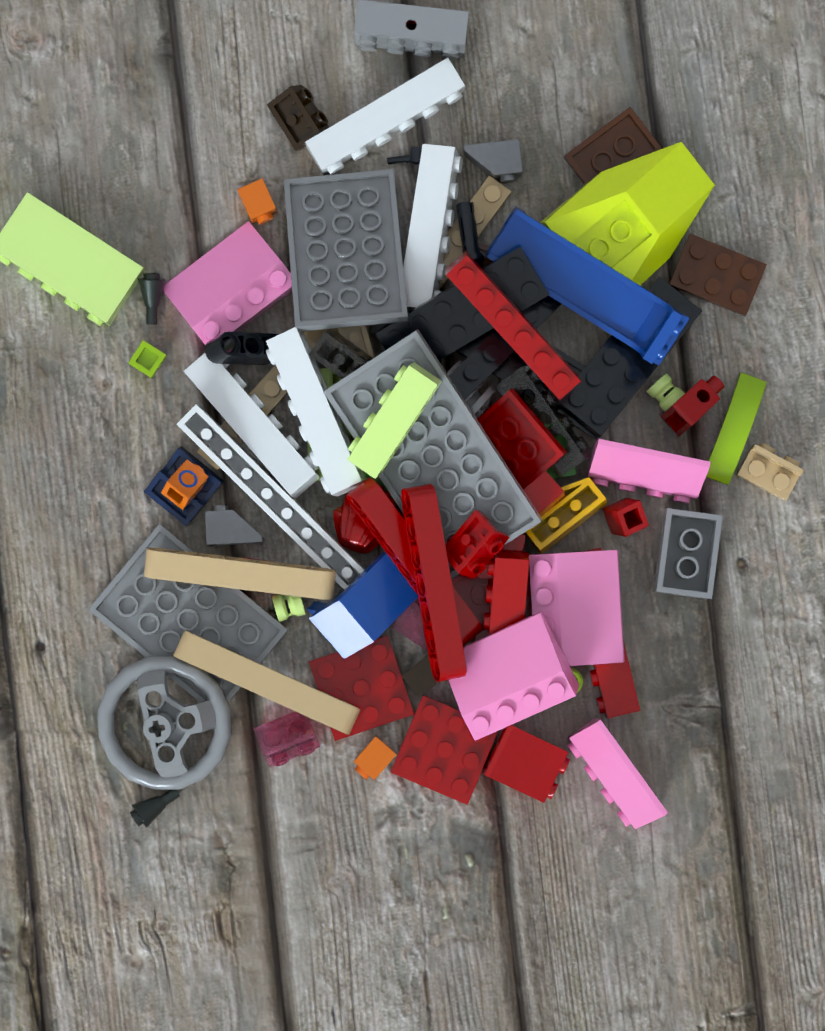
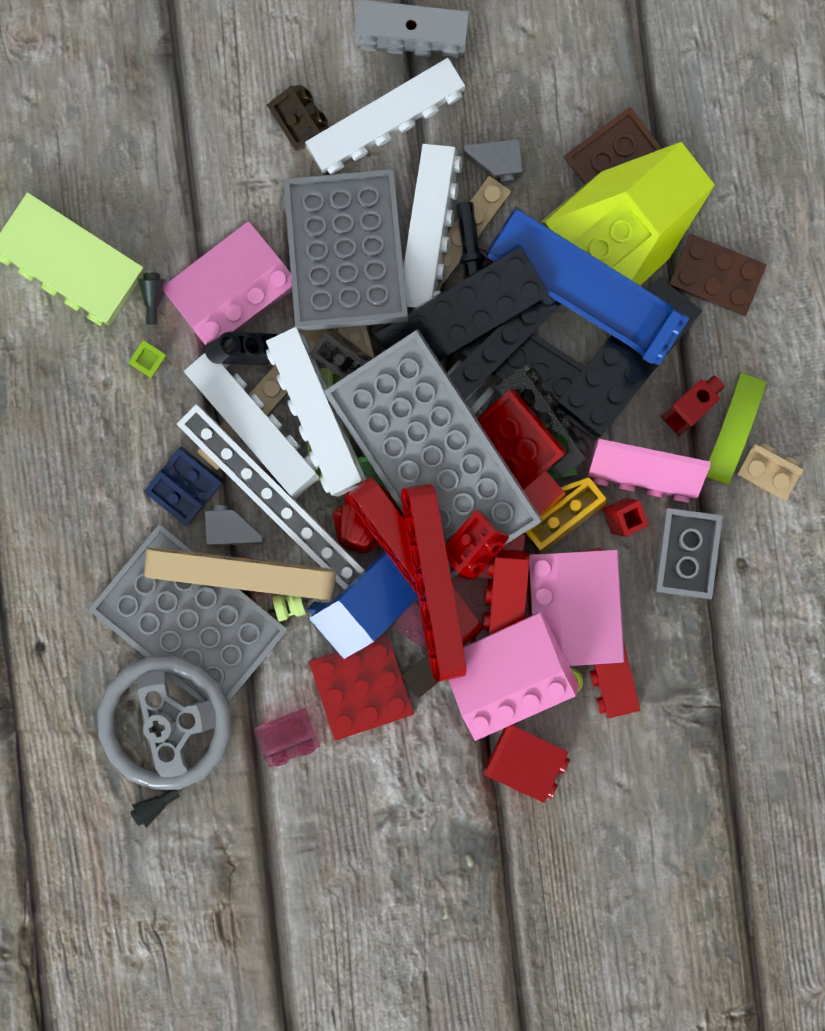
orange brick [161,459,209,510] -> none
tan beam [173,630,361,735] -> none
orange brick [237,178,277,225] -> none
yellowish green brick [347,362,442,479] -> none
orange brick [353,736,397,780] -> none
black hand [387,147,422,165] -> none
red plate [391,695,499,805] -> none
red brick [445,251,581,400] -> none
bright pink slope [567,717,668,829] -> none
yellowish green wheel [646,373,685,412] -> none

